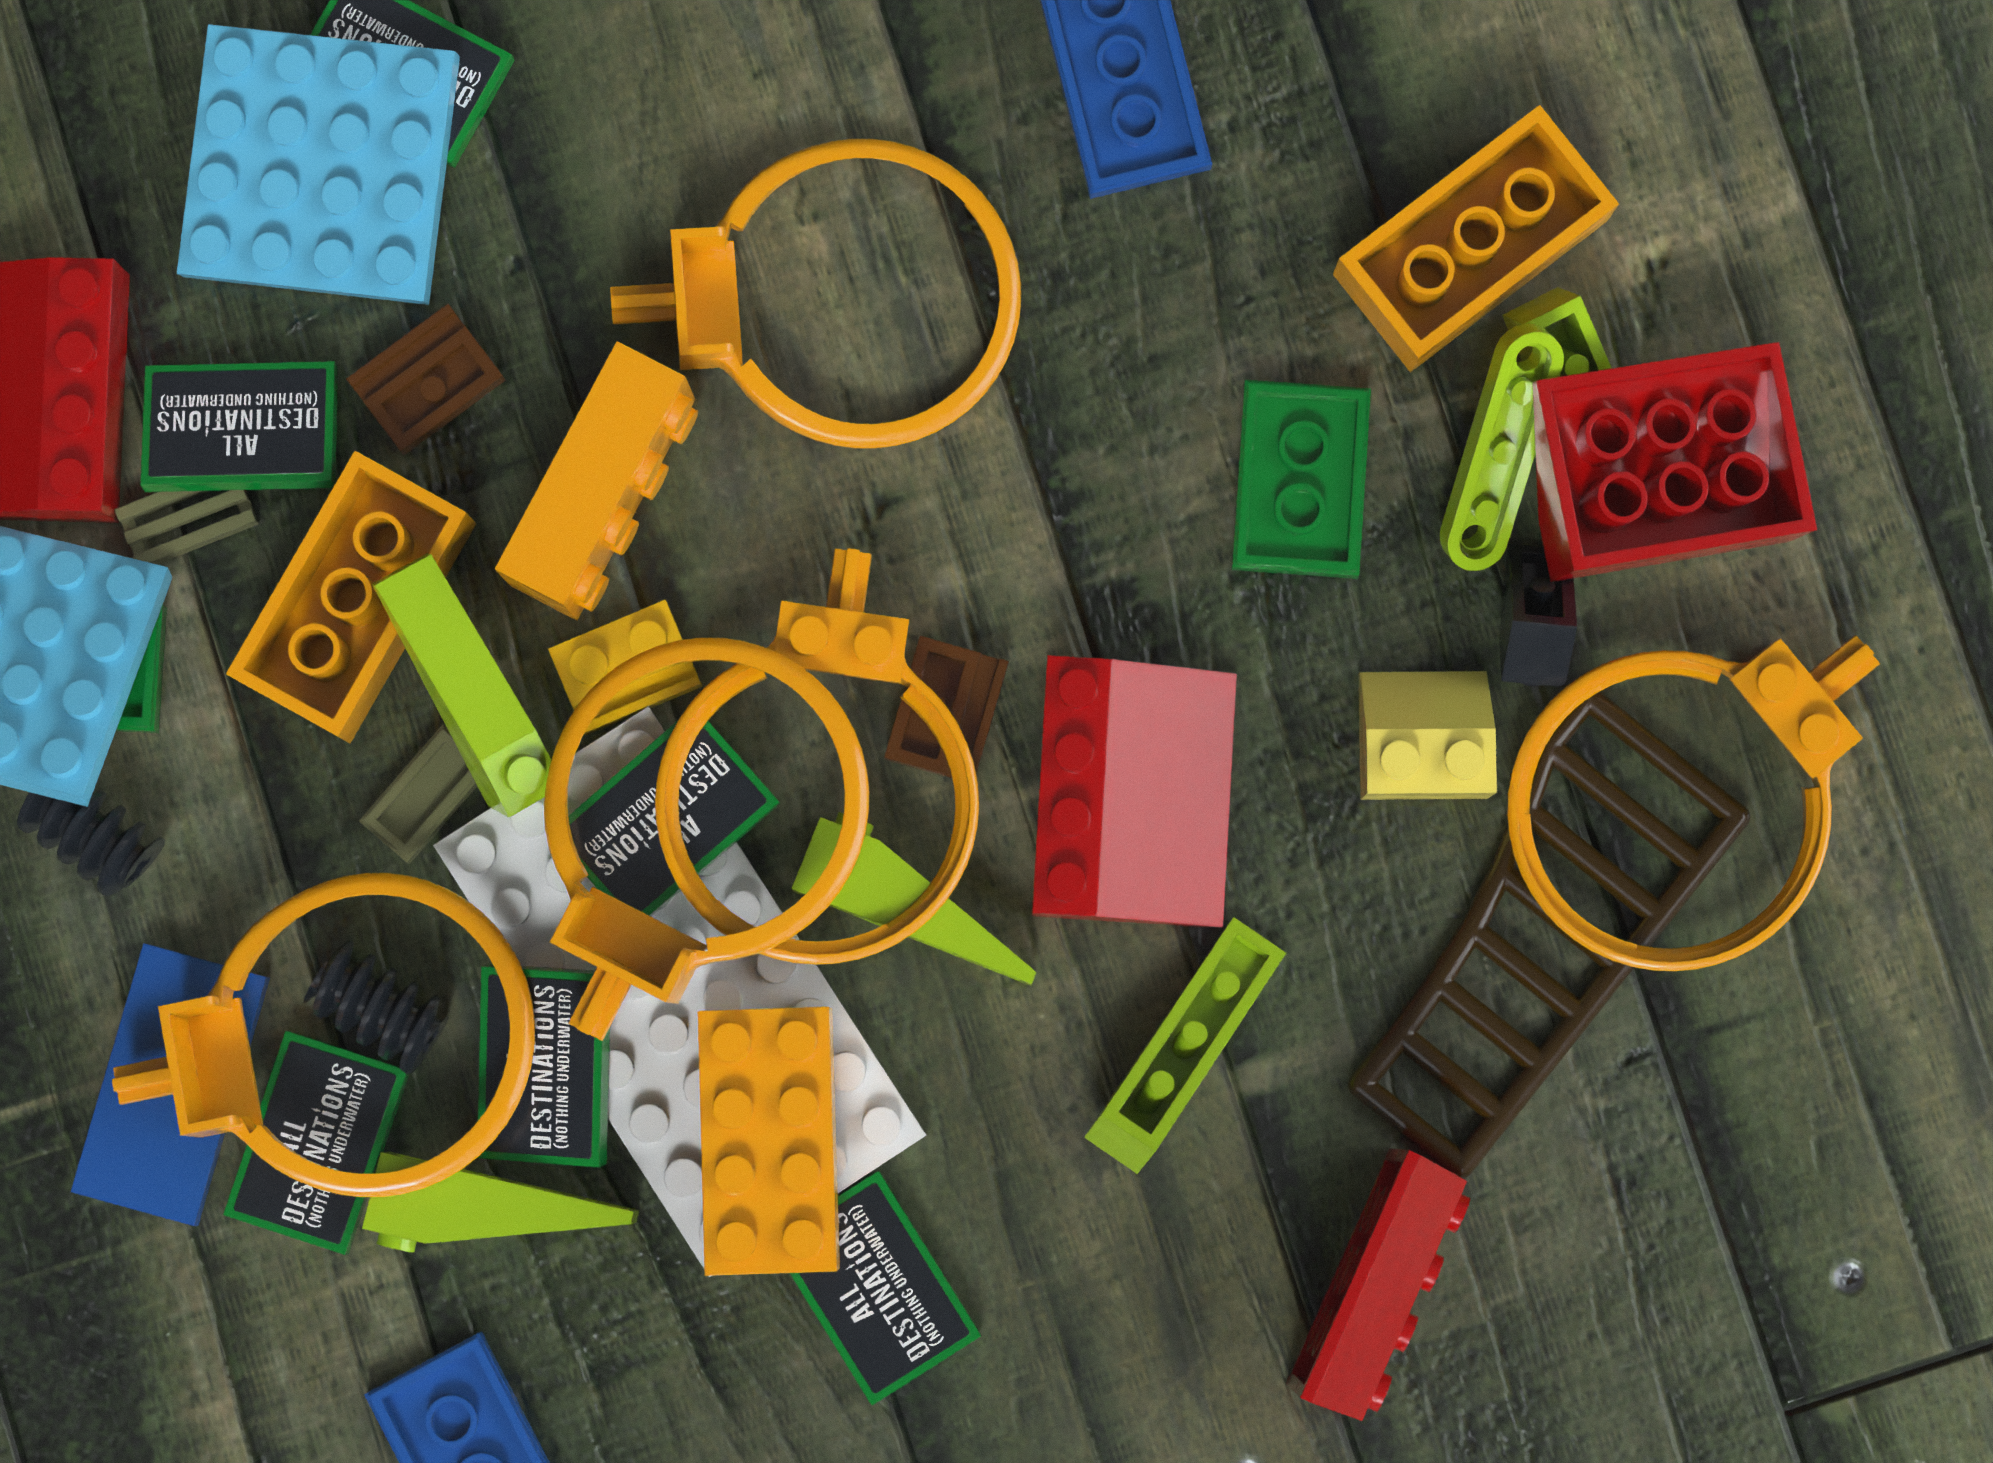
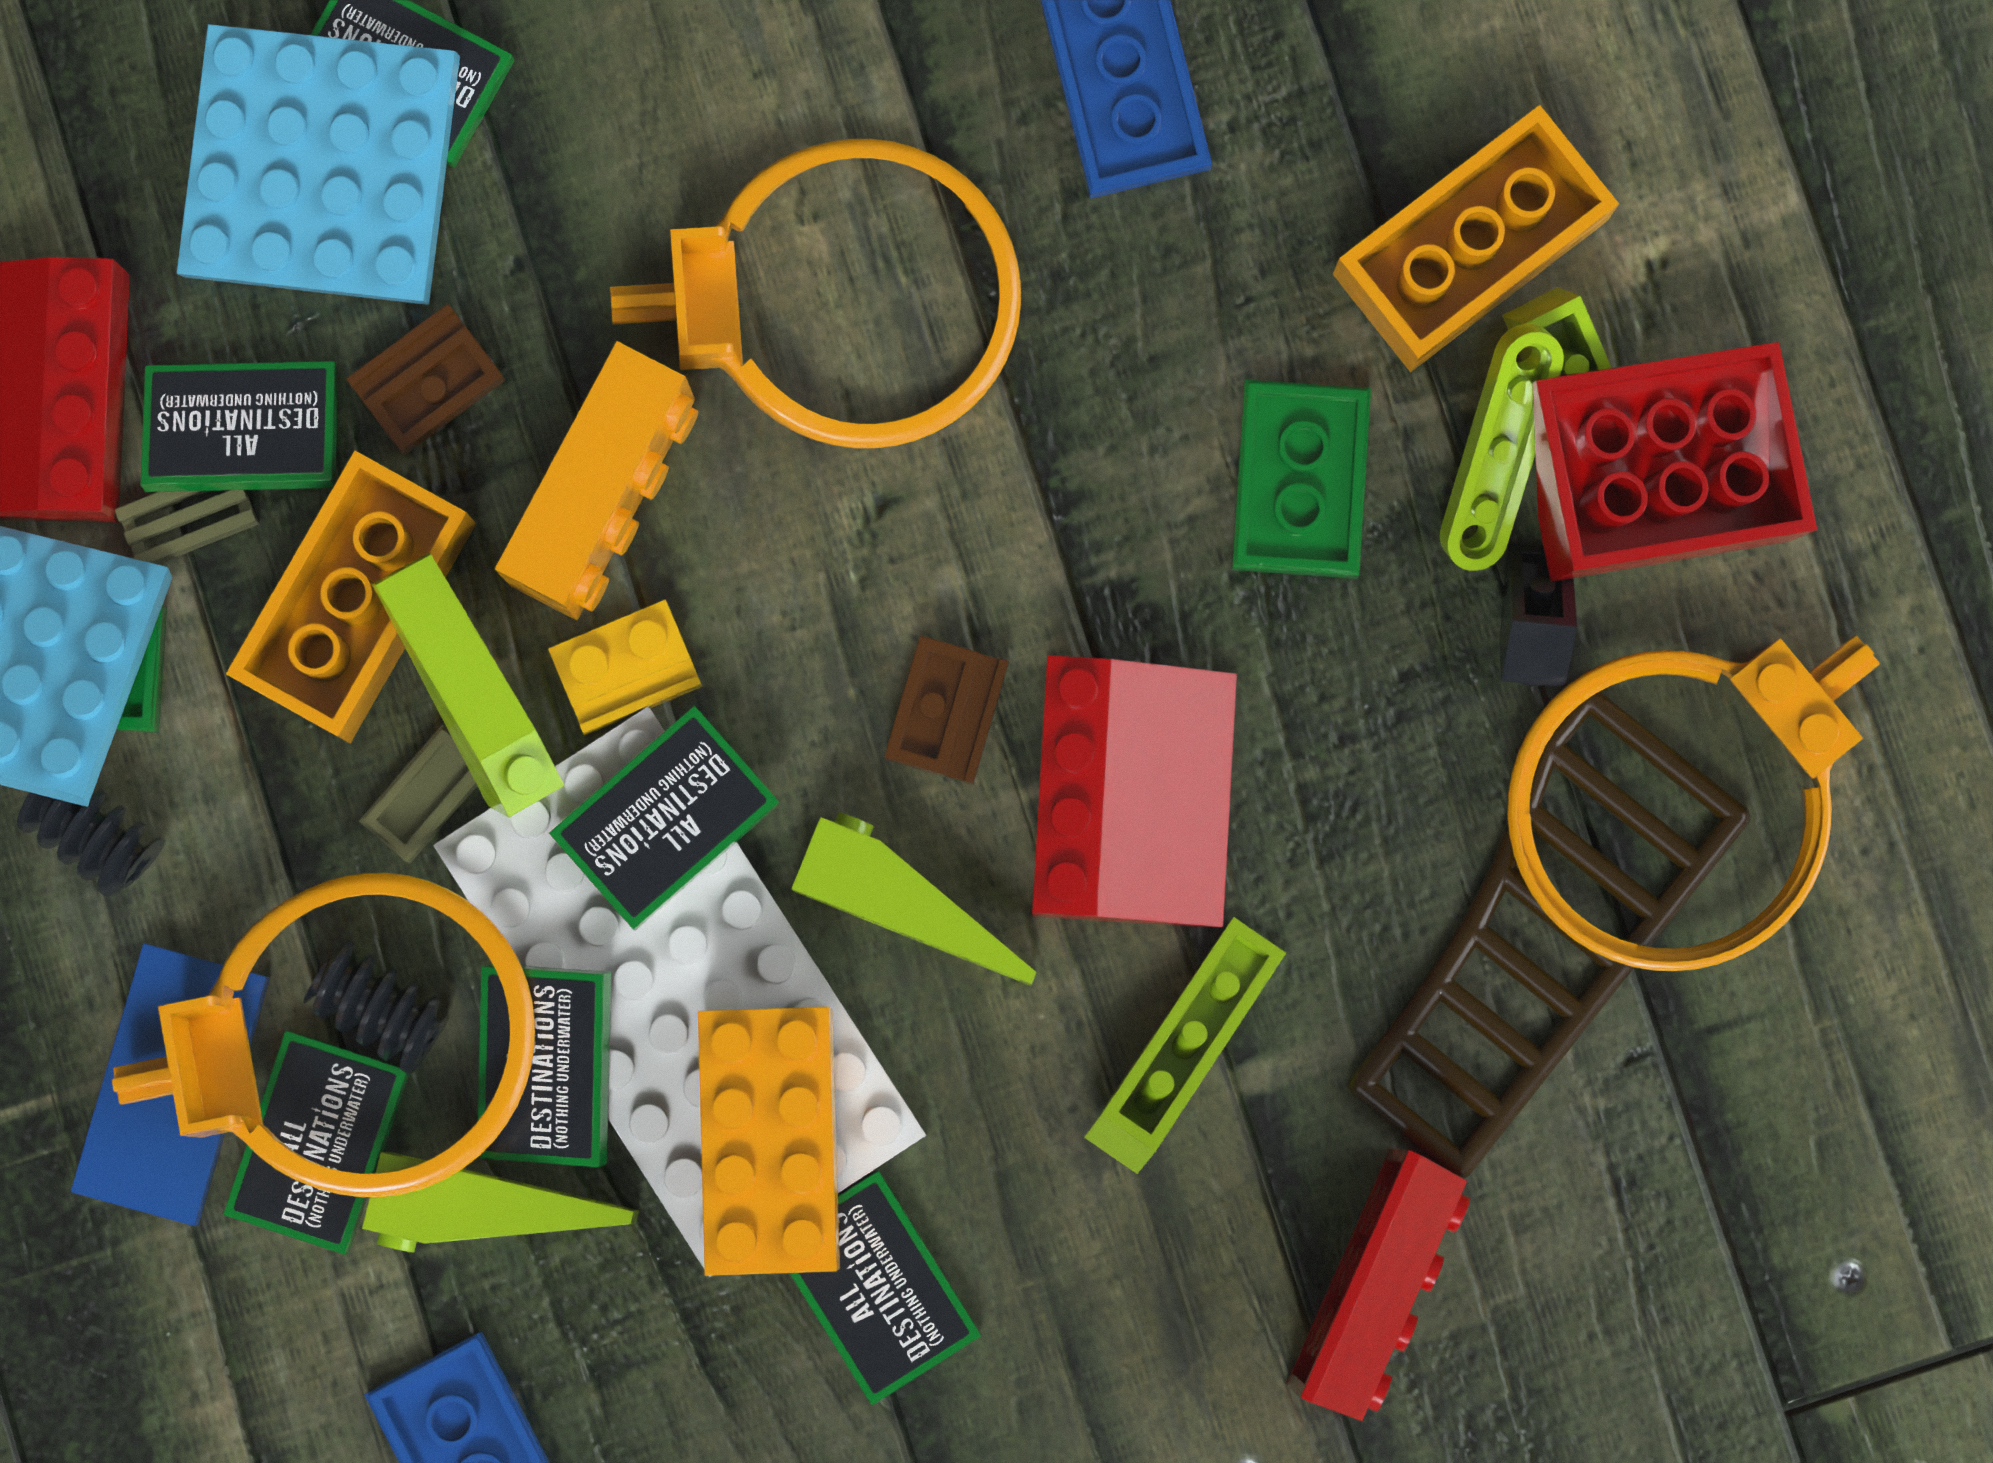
light orange brick [544,638,869,1041] -> none
light orange brick [655,548,979,965] -> none
light yellow slope [1358,671,1497,800] -> none

